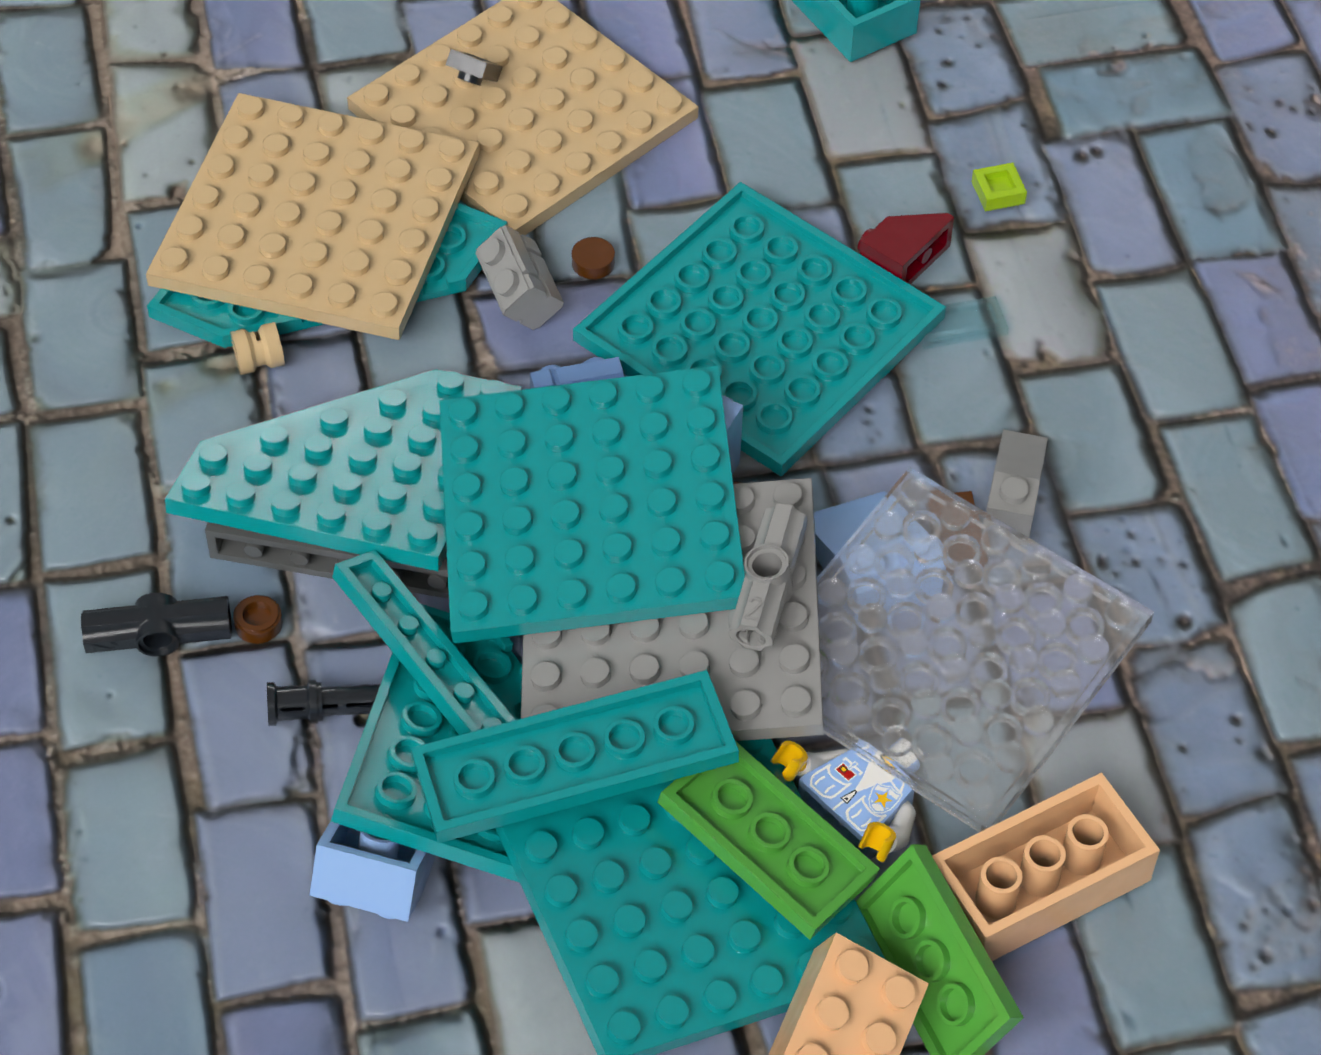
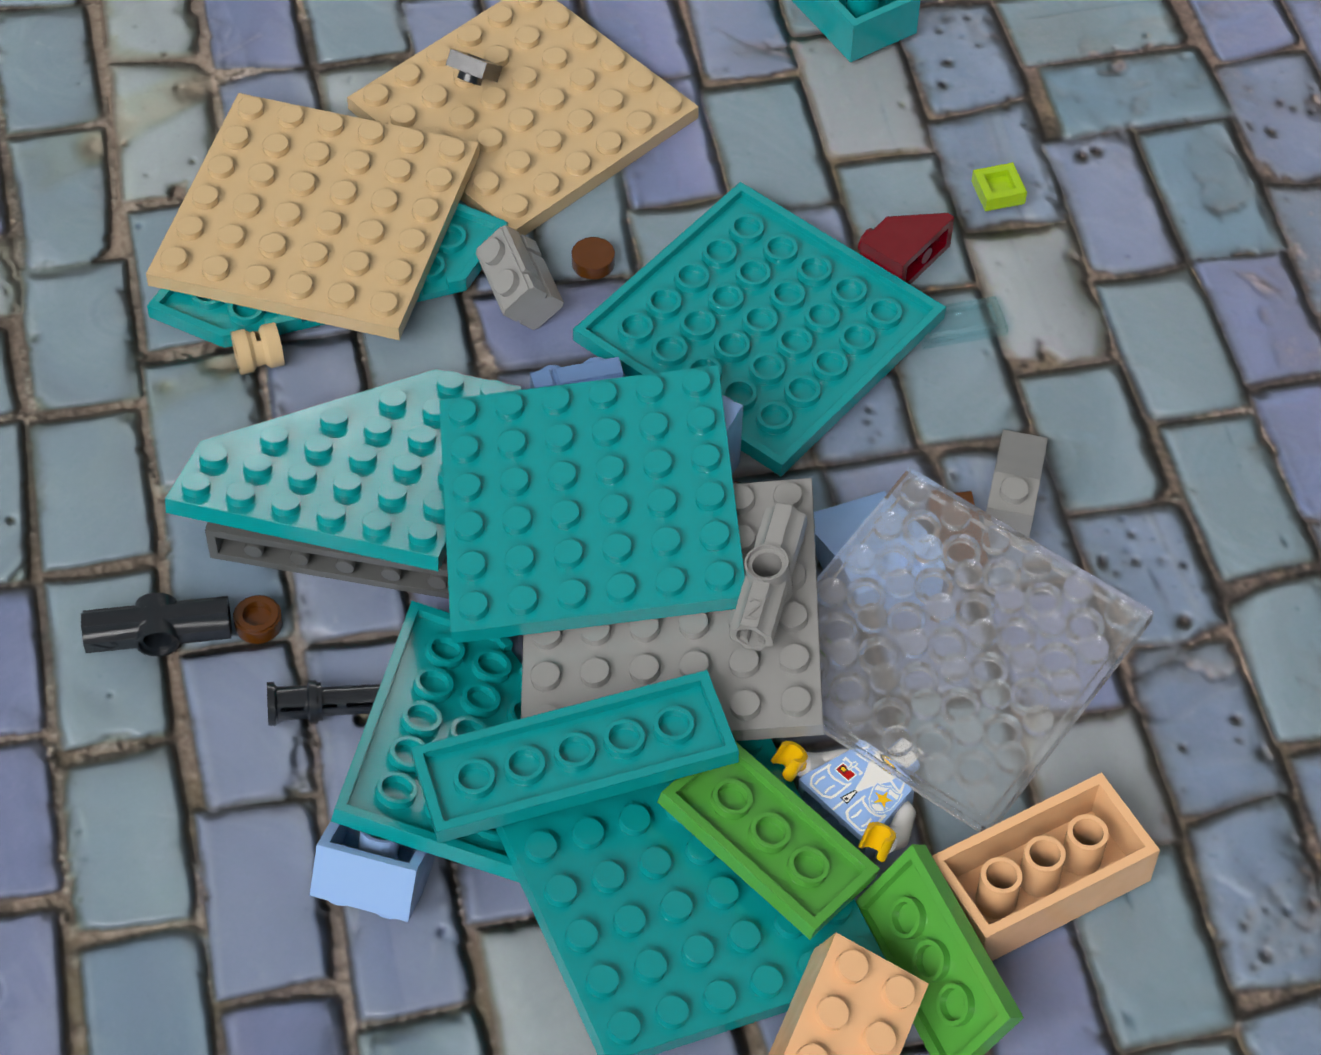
teal plate [332,550,516,735] -> none

